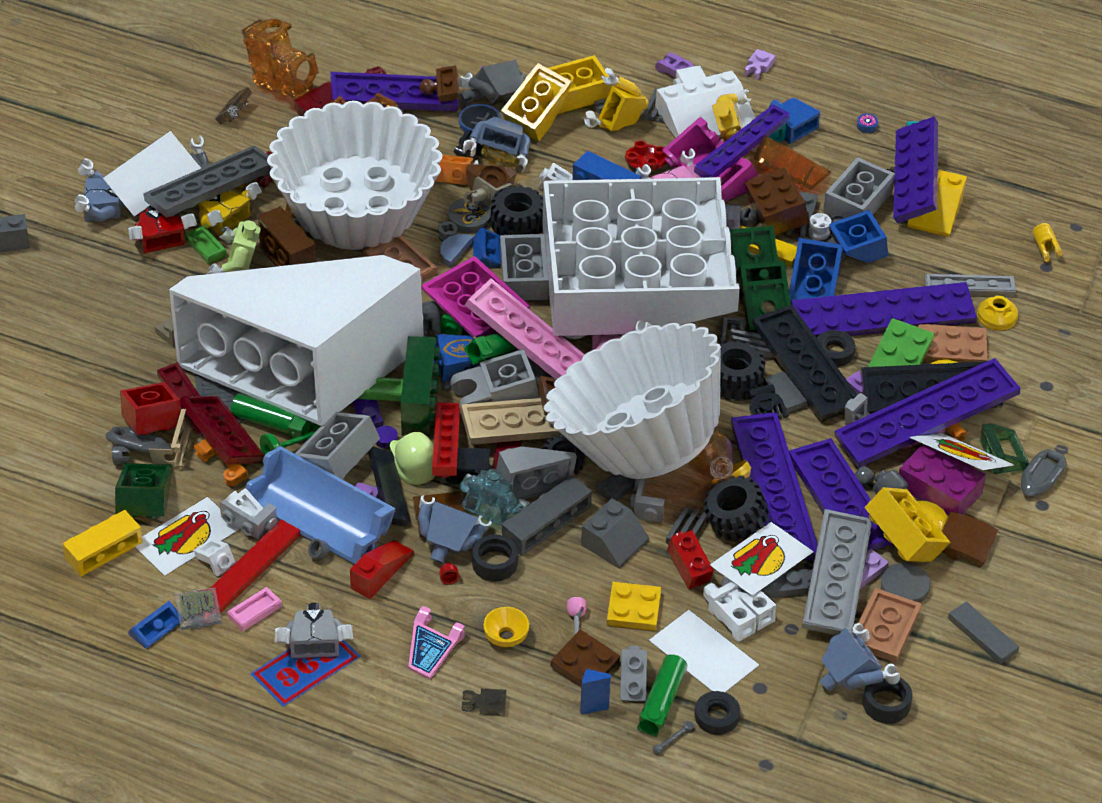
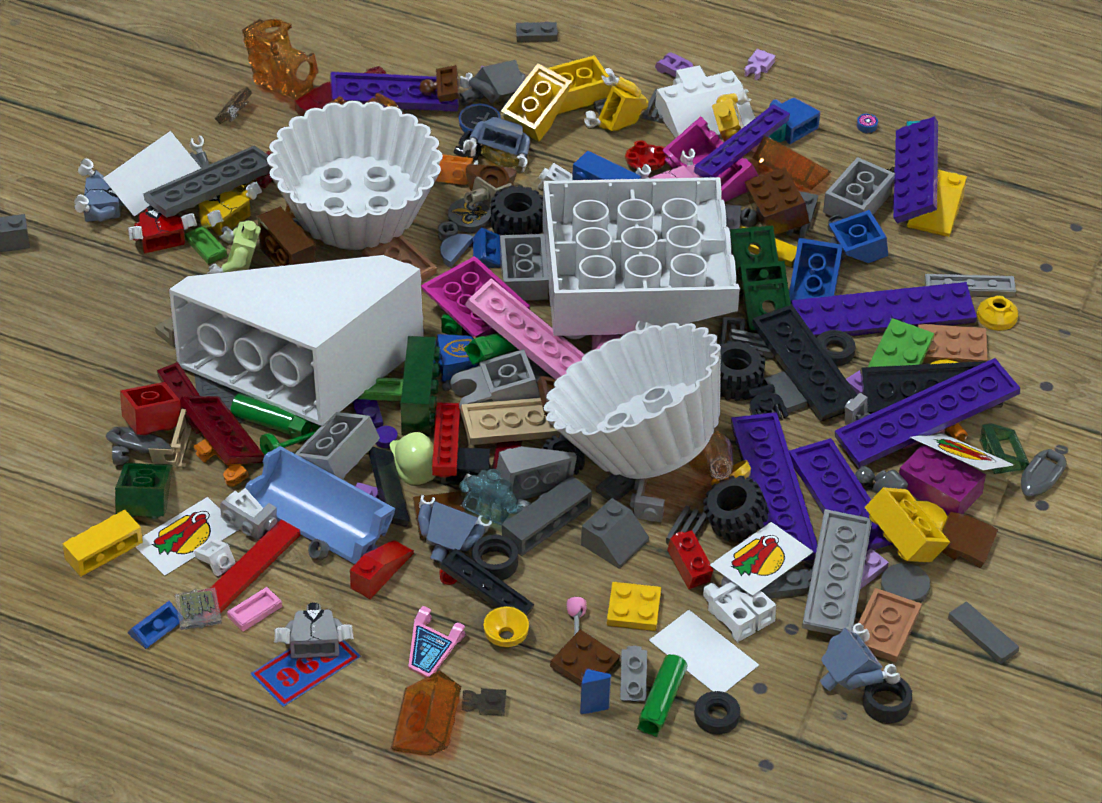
dark grey hinge [422,301,442,337] -> none
dark grey hinge [653,721,694,754] -> none
white wheel [808,213,831,241] -> none
yellow hinge [1032,223,1063,263] -> none
none -> clear orange slope [391,670,462,756]
none -> black tile [440,548,535,616]
none -> dark grey plate [516,22,558,42]

